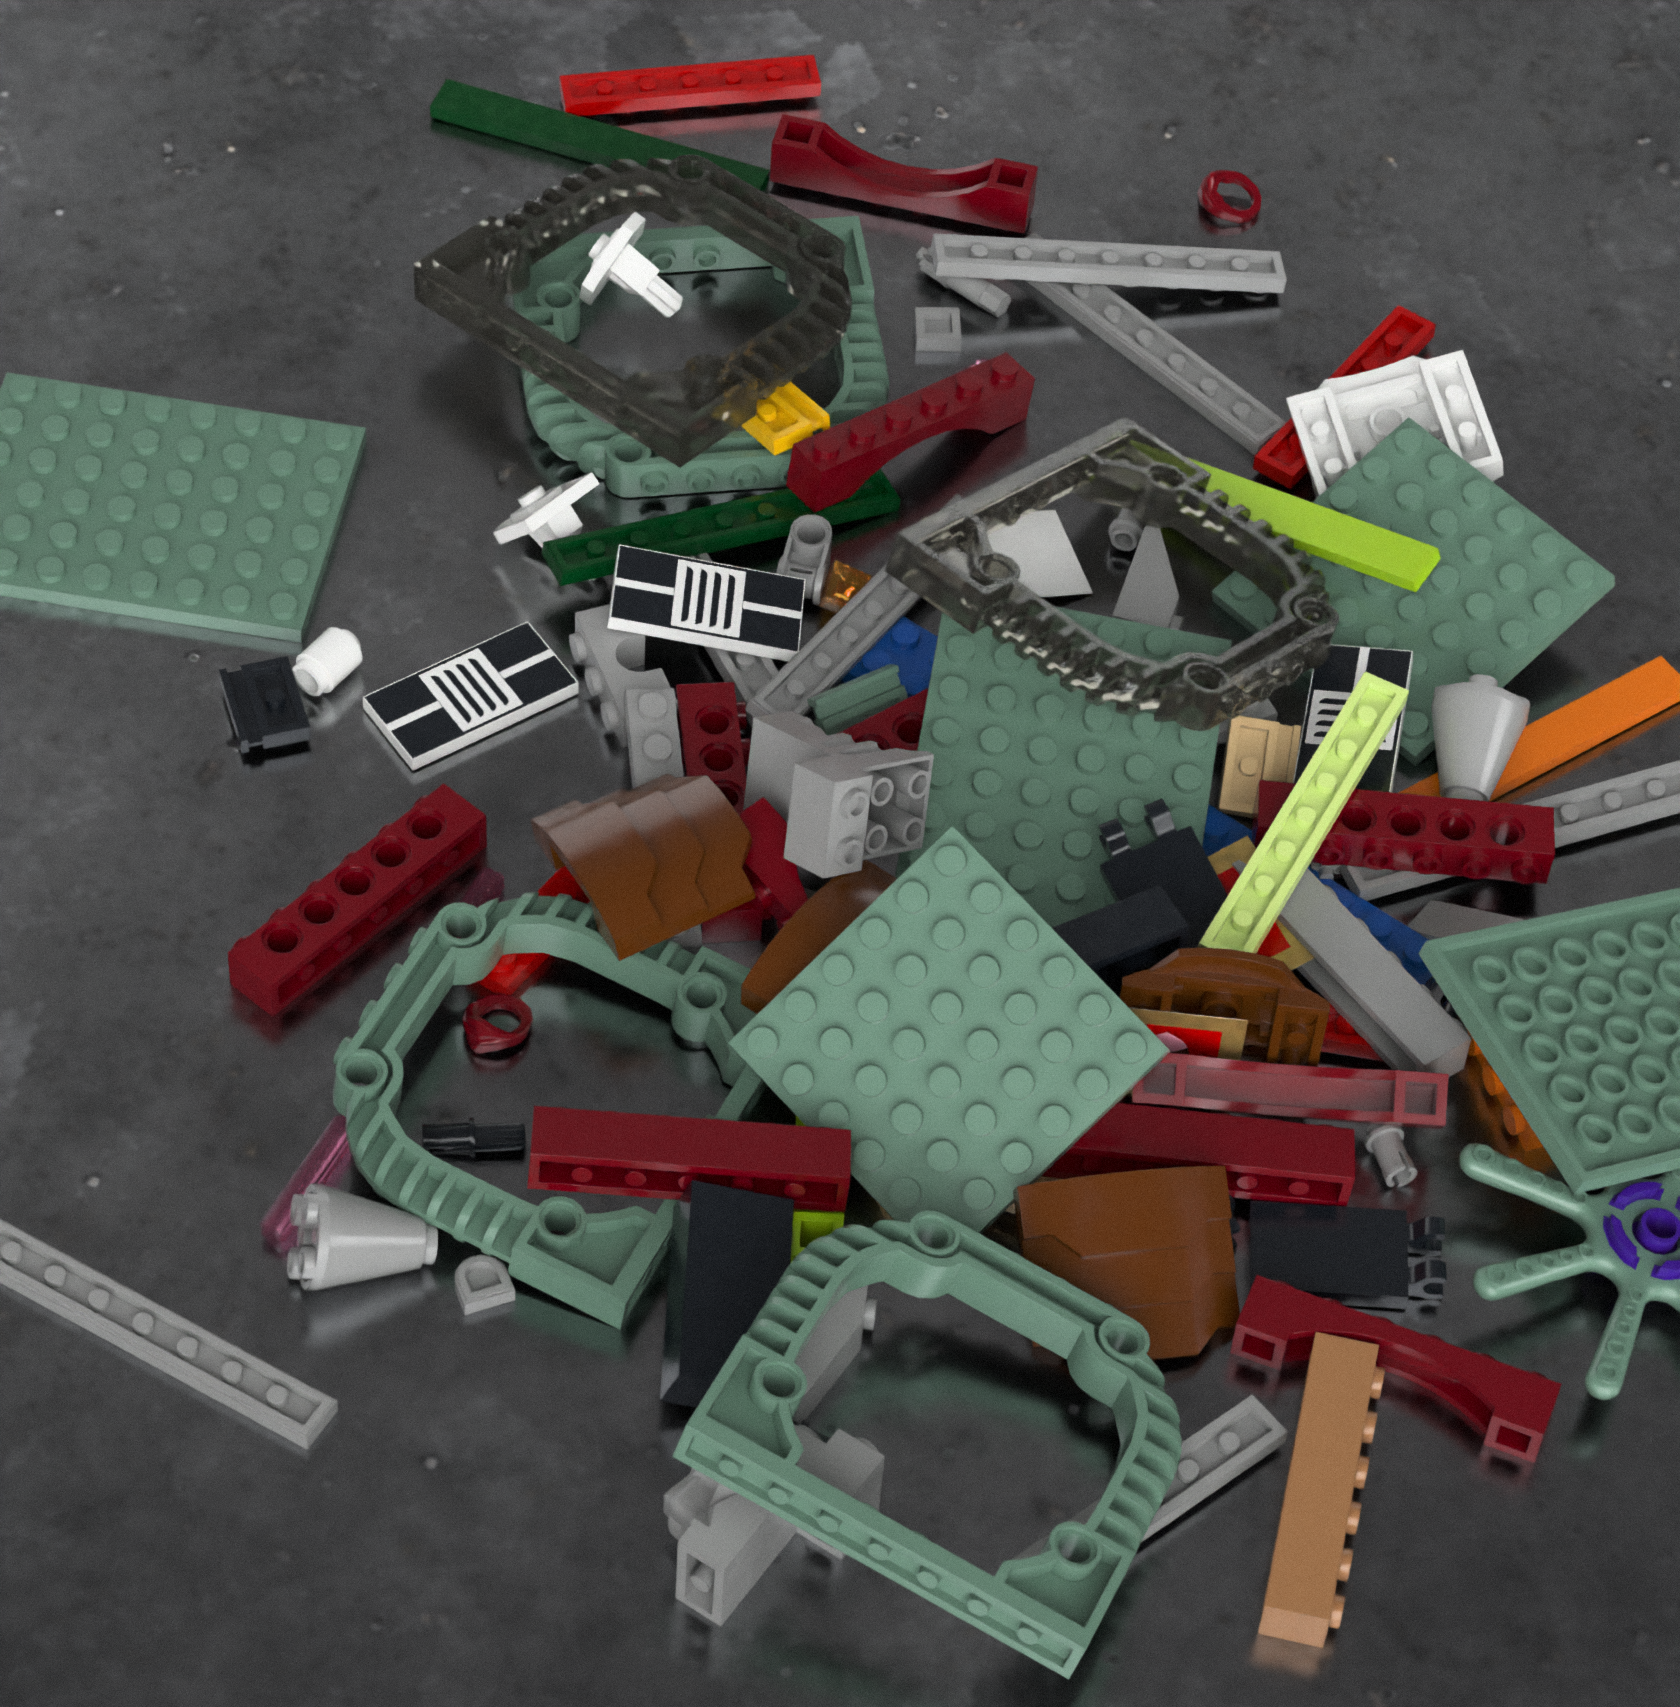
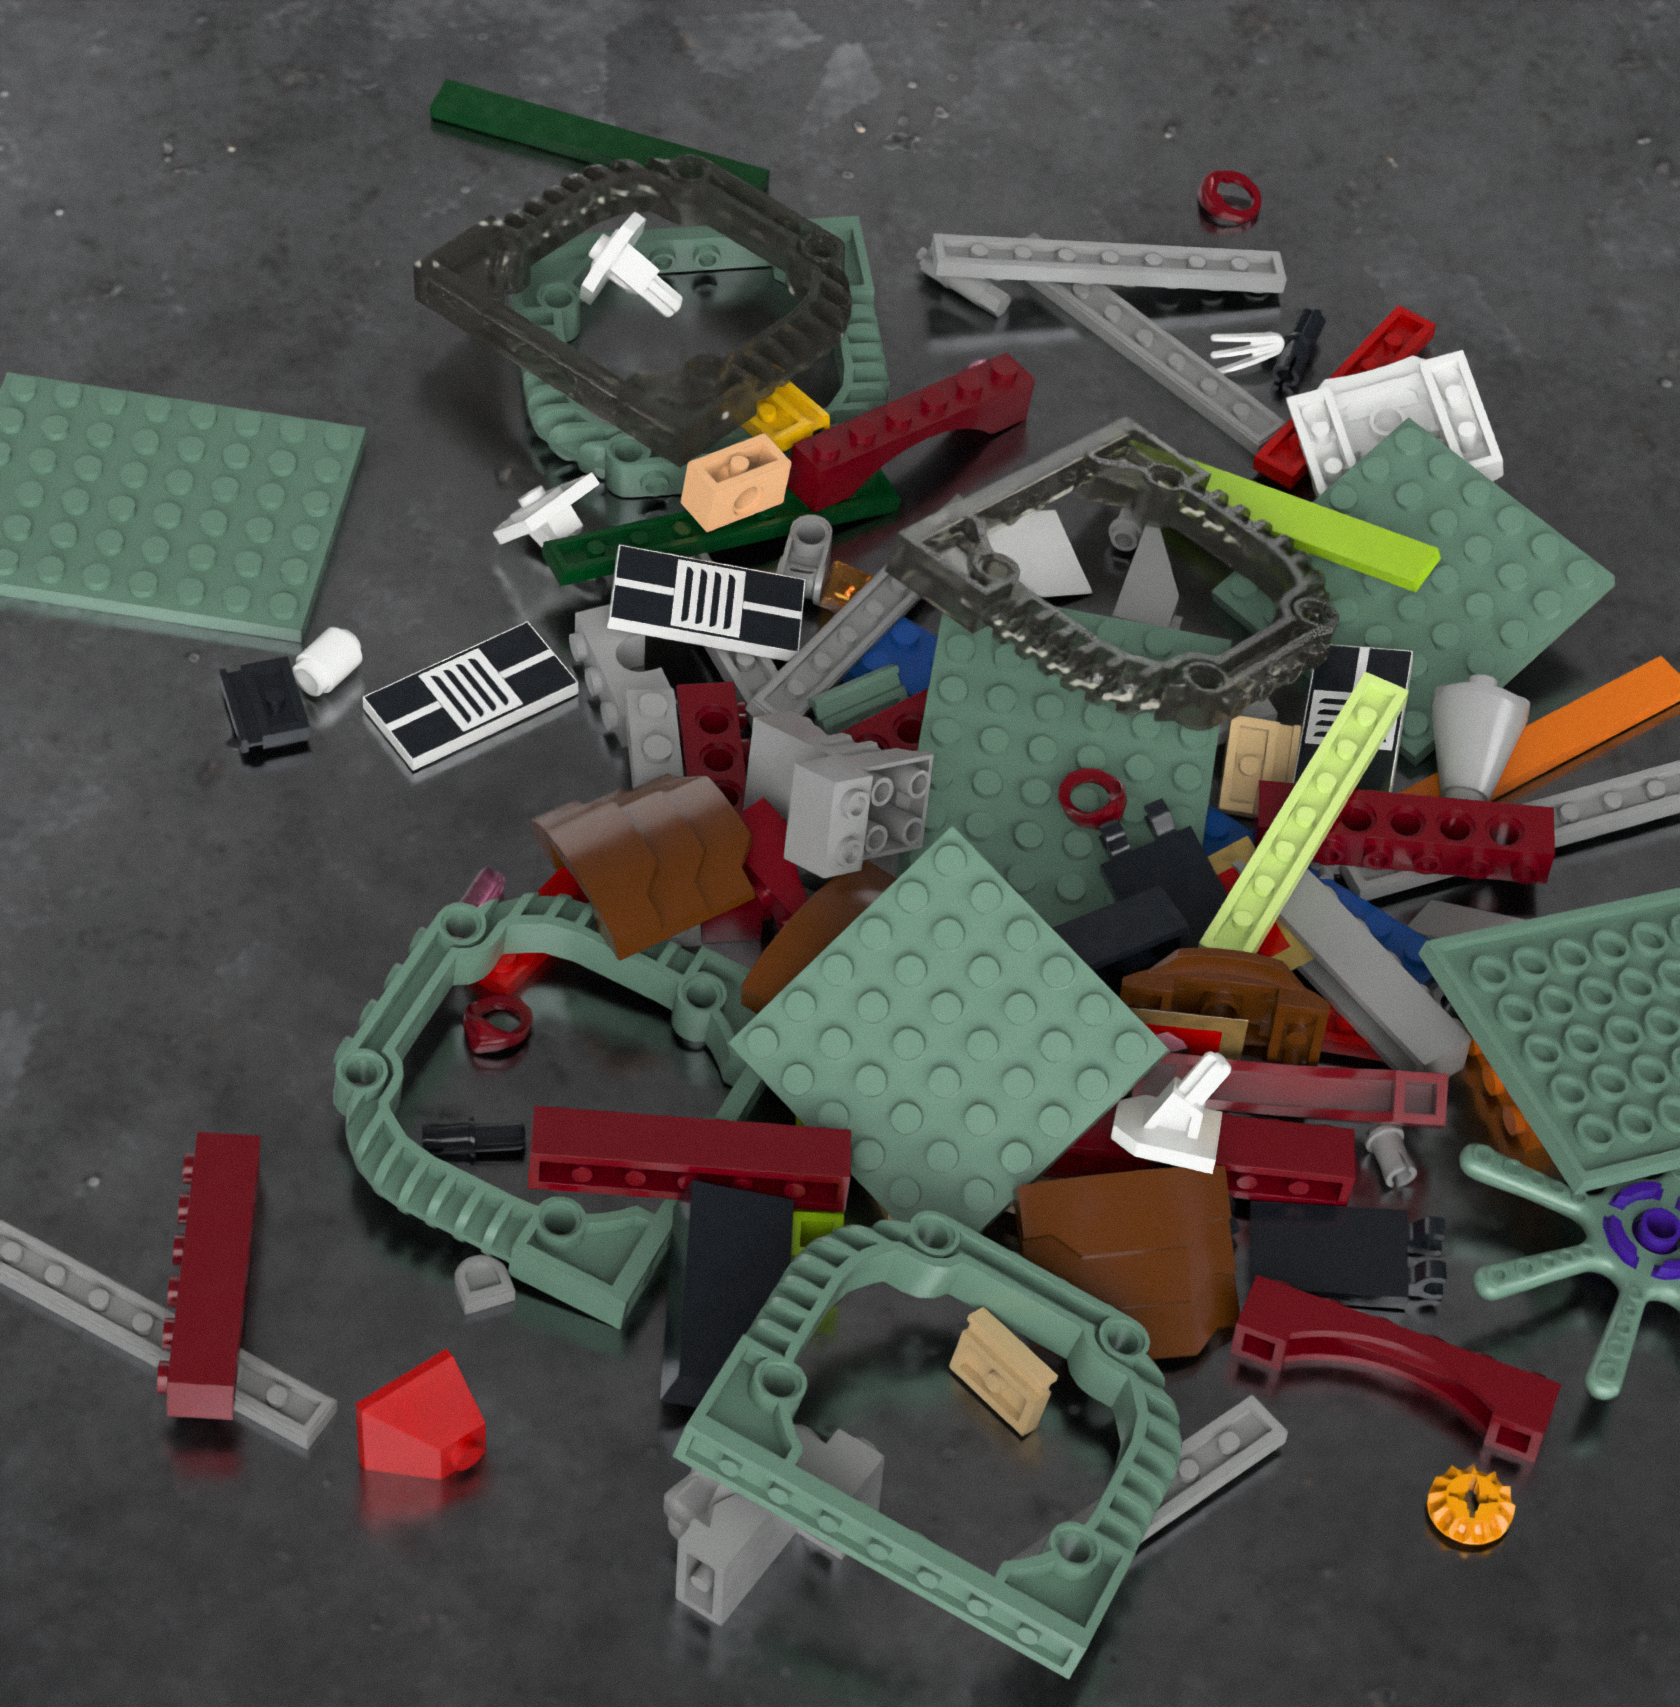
dark red brick [228,783,487,1017] -> none
clear pink axle [260,1115,349,1244] -> none
light grey cone [287,1183,438,1291] -> none
red plate [559,55,821,116] -> none
dark red arch [770,114,1038,234] -> none
light grey slope [793,1285,877,1424] -> none
light grey tile [914,307,962,352] -> none
medium nougat brick [1258,1332,1385,1648] -> none
none -> dark red brick [157,1131,261,1420]
none -> red slope [355,1348,486,1480]
none -> light nougat brick [680,433,792,532]
none -> tan plate [949,1306,1058,1437]
none -> dark red piece [1058,768,1127,831]
none -> white piece [1111,1051,1231,1174]
none -> white piece [1210,331,1285,374]
none -> black axle [1272,308,1326,387]
none -> light orange gear [1427,1463,1515,1545]

